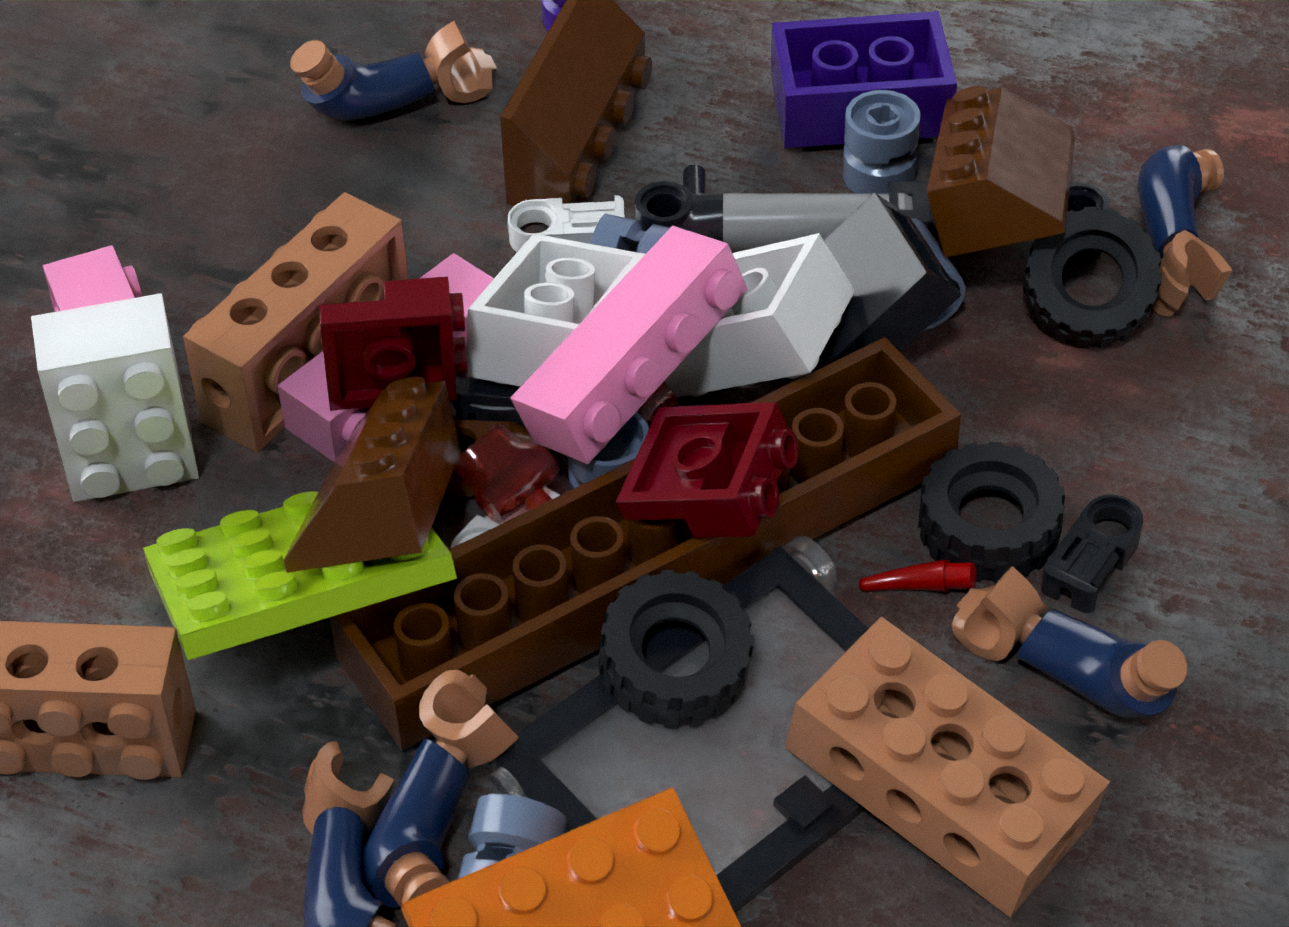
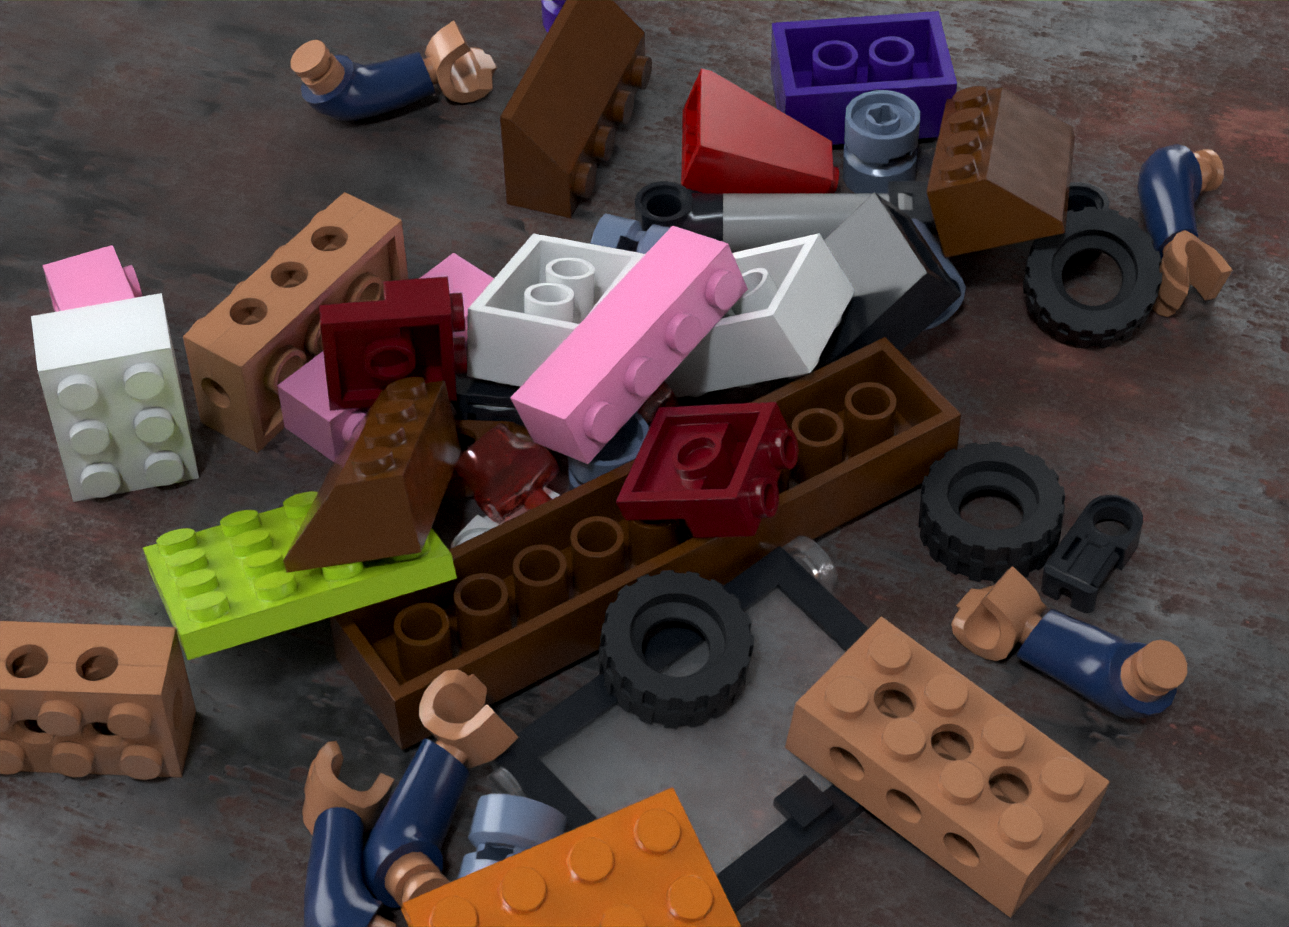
white piece [508,195,625,252] -> none
red helmet [858,559,976,592] -> none
none -> red slope [681,68,839,193]

